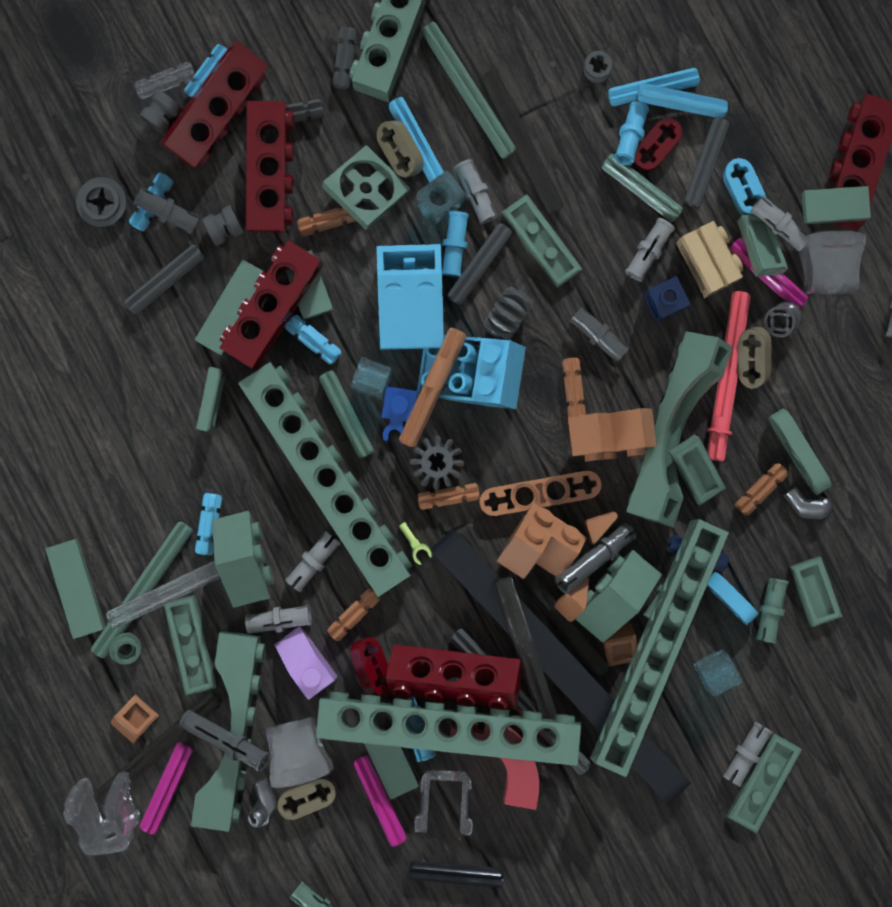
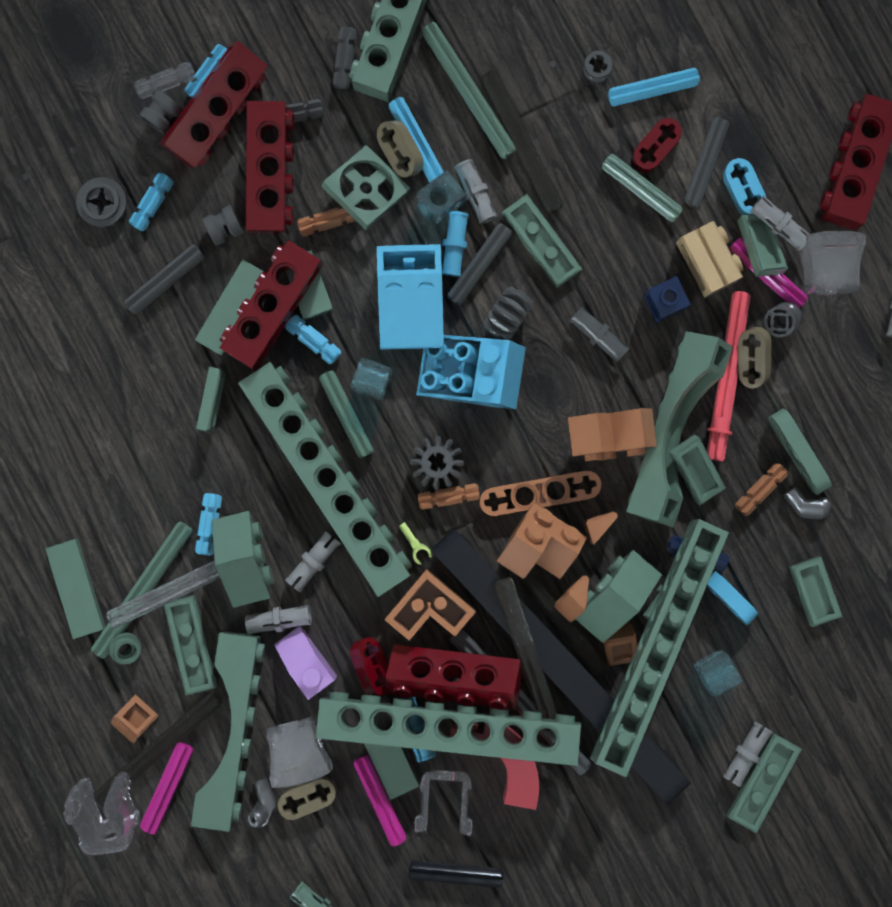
dark grey pin [132,186,199,234] -> none
dark grey pin [179,710,271,772] -> none
nougat axle [327,588,380,641] -> none
blue plate [381,386,418,443] -> none
nougat axle [399,328,466,447] -> none
dark grey pin [555,523,636,594] -> none
nougat axle [562,358,586,417] -> none
medium azure pin [614,101,649,165] -> none
light grey pin [625,218,675,282] -> none
medium azure axle [637,83,728,118] -> none
sand green pin [756,577,789,644] -> none
sand green tile [801,186,871,224] -> none
none -> nougat brick [385,569,476,641]

